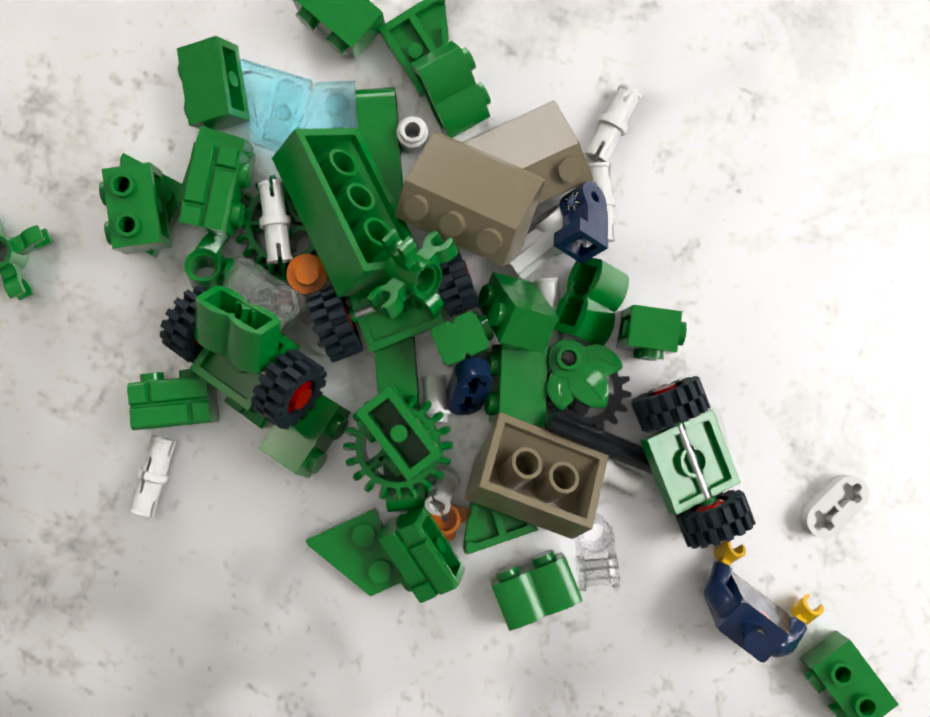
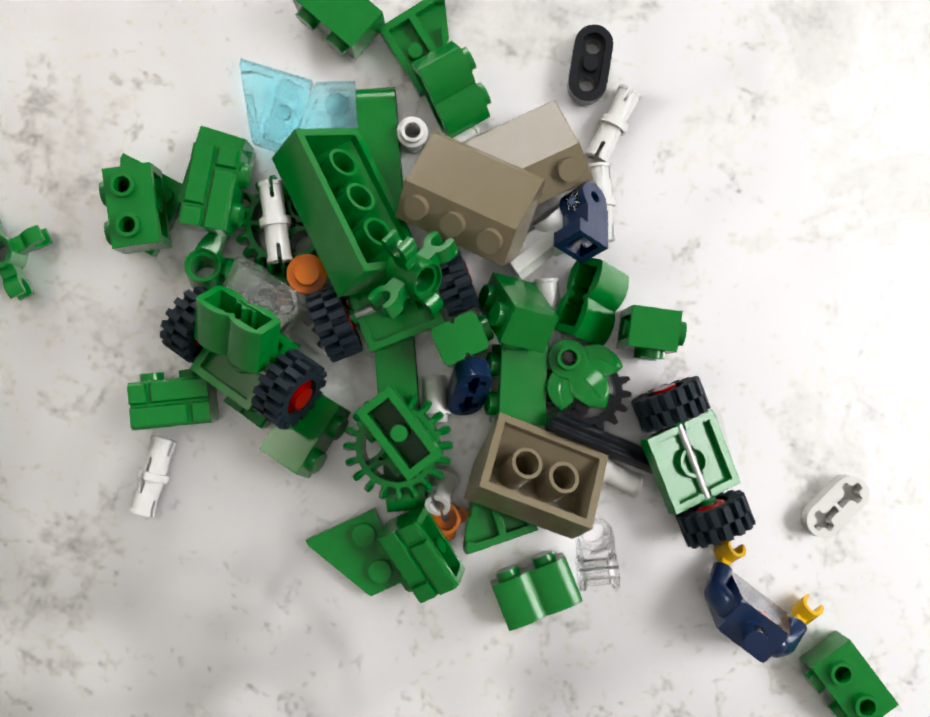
green brick [176,36,250,131] -> none
none -> black plate [567,24,613,105]

